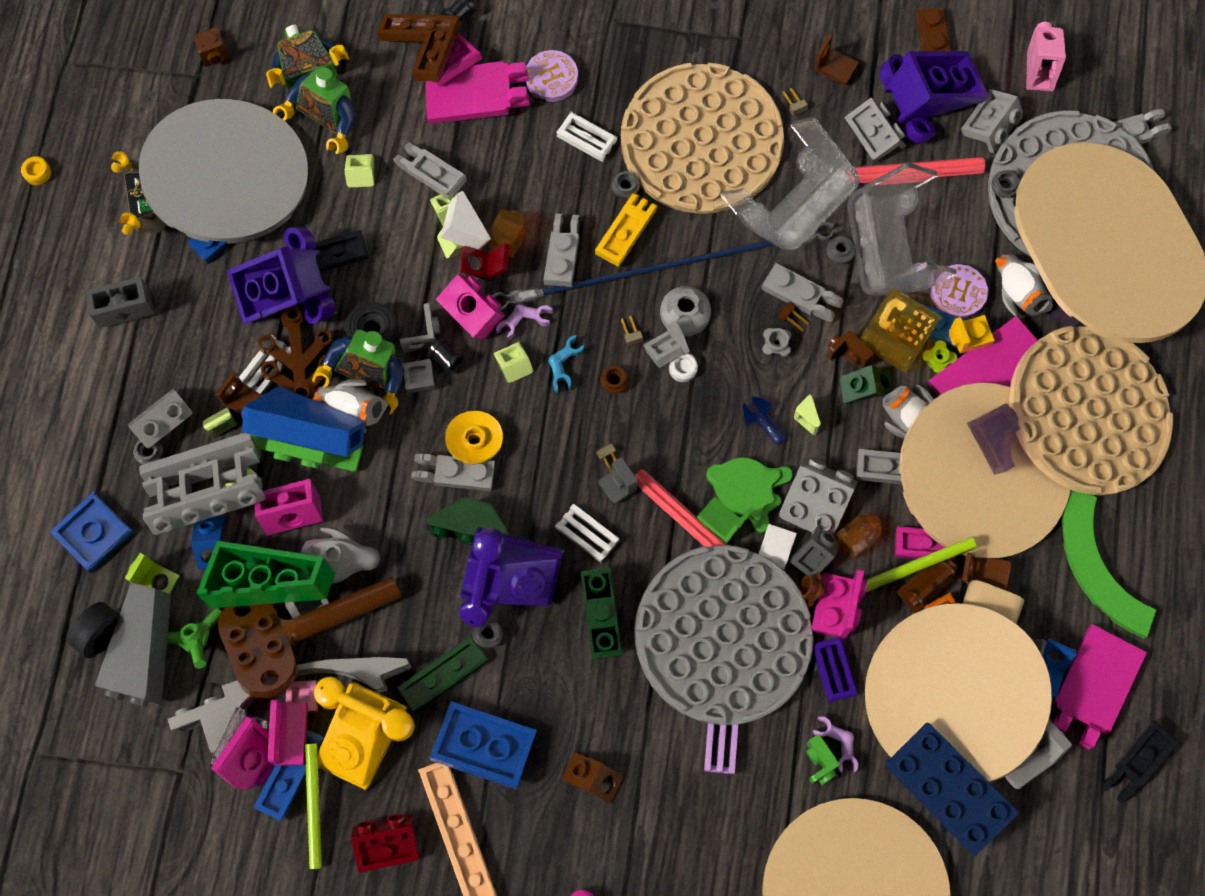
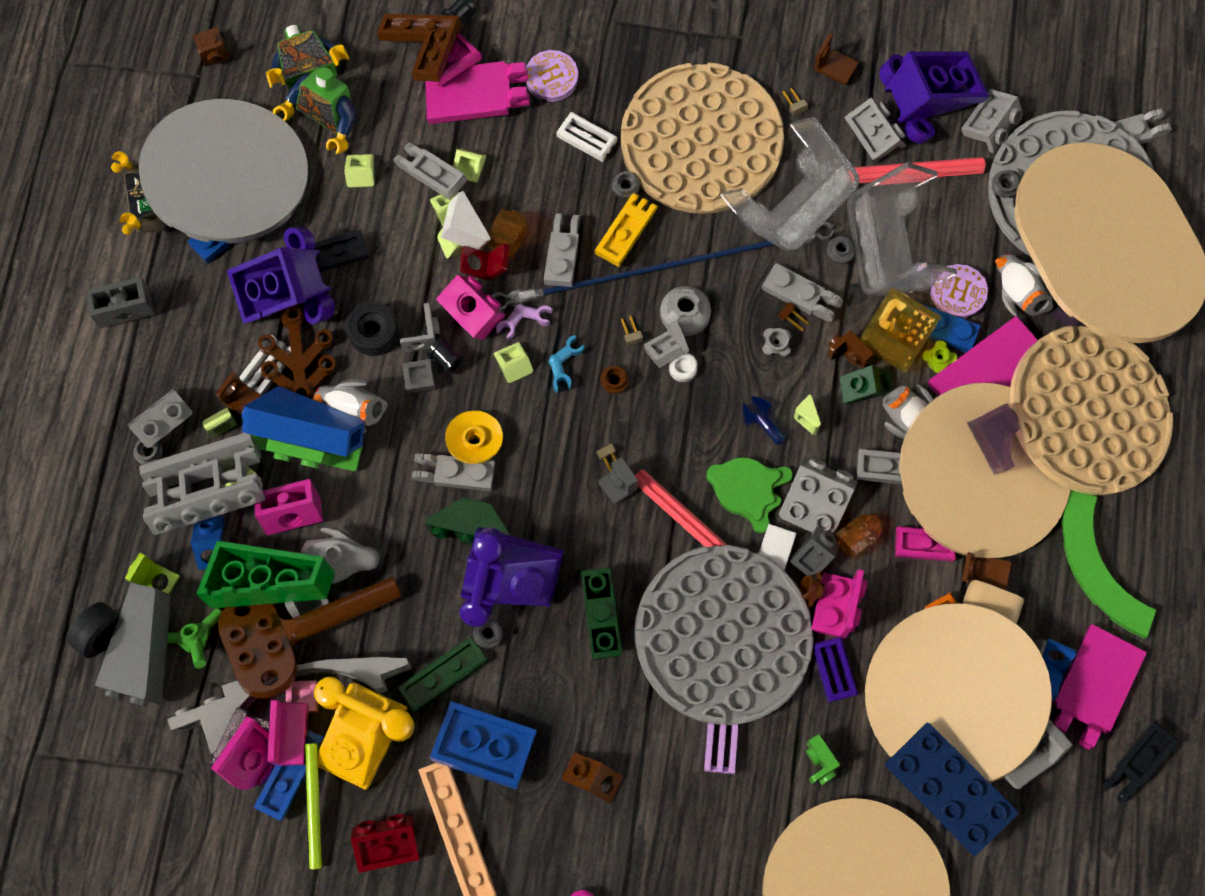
yellow tile [21,156,51,185] -> none
blue tile [50,491,134,573] -> none
torso [312,330,404,415] -> none
white tile [555,504,619,563] -> none
bright green bracket [697,497,754,543] -> none
lavender arm [812,717,858,773] -> none
lime bar [866,536,977,592] -> none
reddish brown hinge [896,560,958,613] -> none
reddish brown plate [915,7,951,52] -> none
yellow bracket [949,315,994,354] -> none
bright pink torso [1026,22,1066,91] -> none
none -> yellowish green slope [453,148,487,183]

